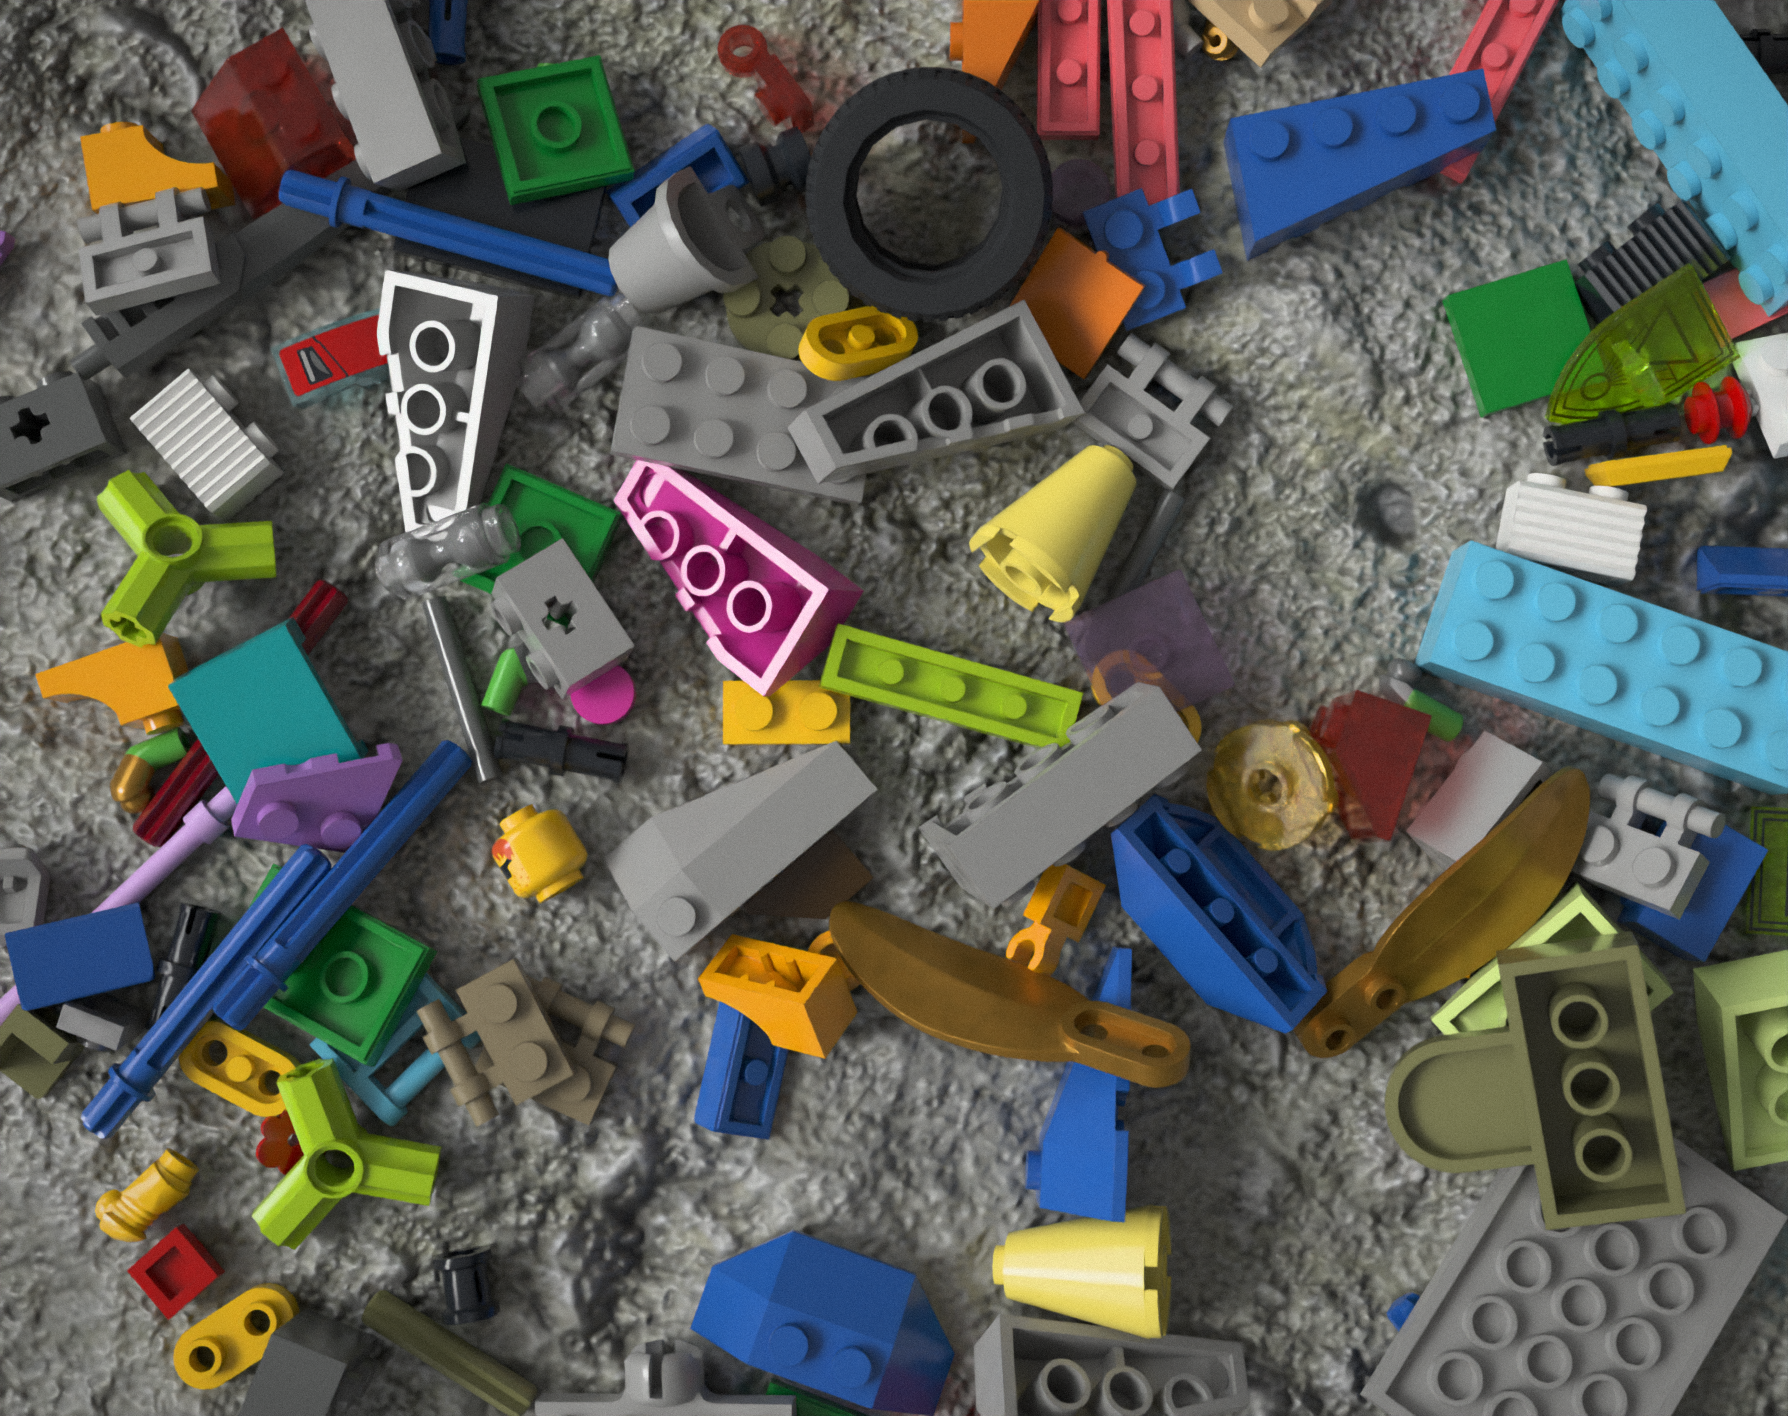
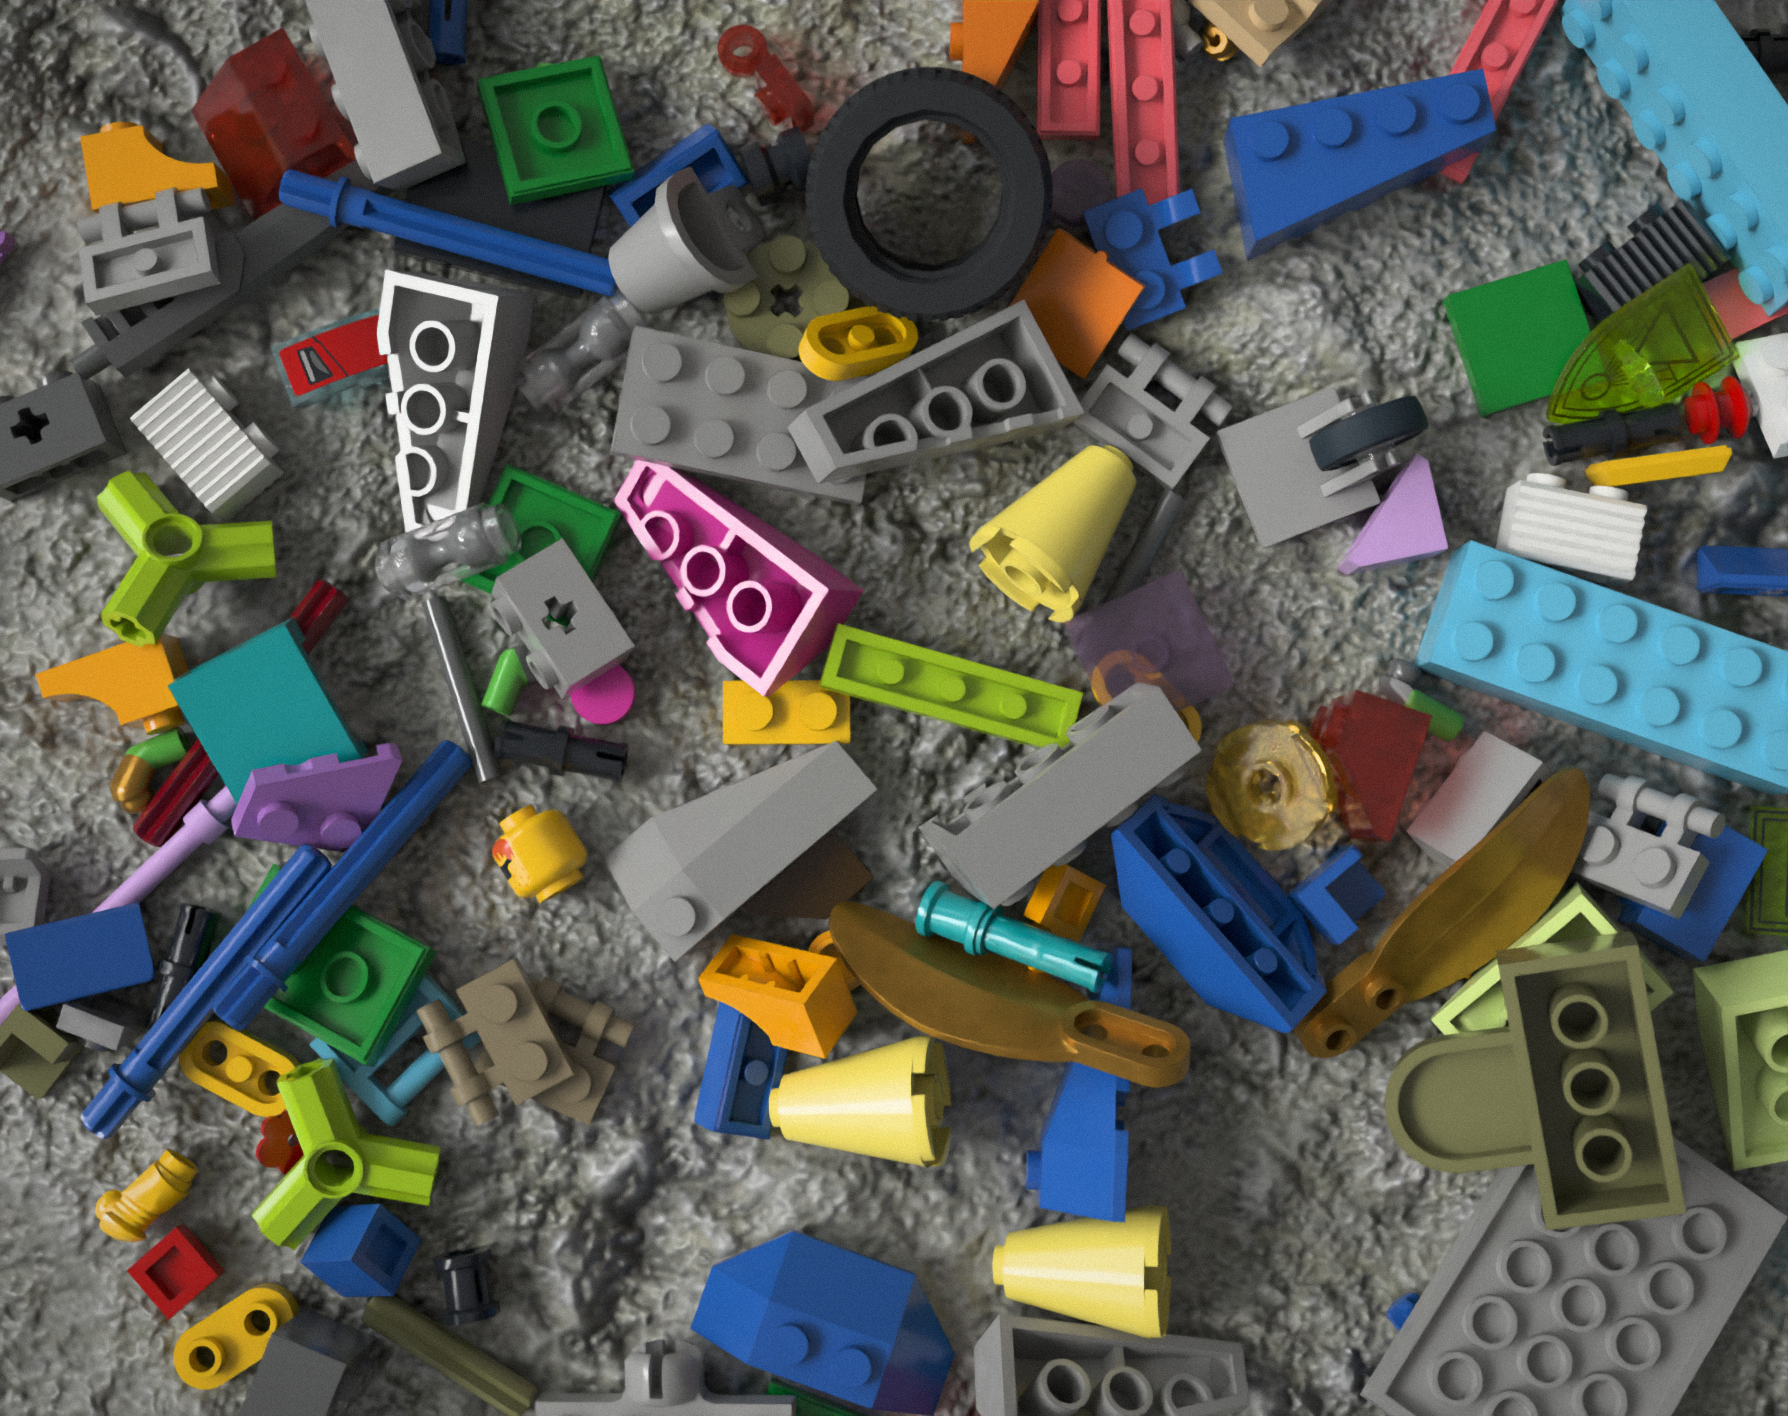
none -> blue panel [300,1204,422,1297]
none -> light yellow cone [769,1035,951,1167]
none -> teal pin [916,880,1113,993]
none -> light grey plate [1215,386,1428,549]
none -> blue panel [1286,845,1385,945]
none -> lavender slope [1336,453,1448,575]

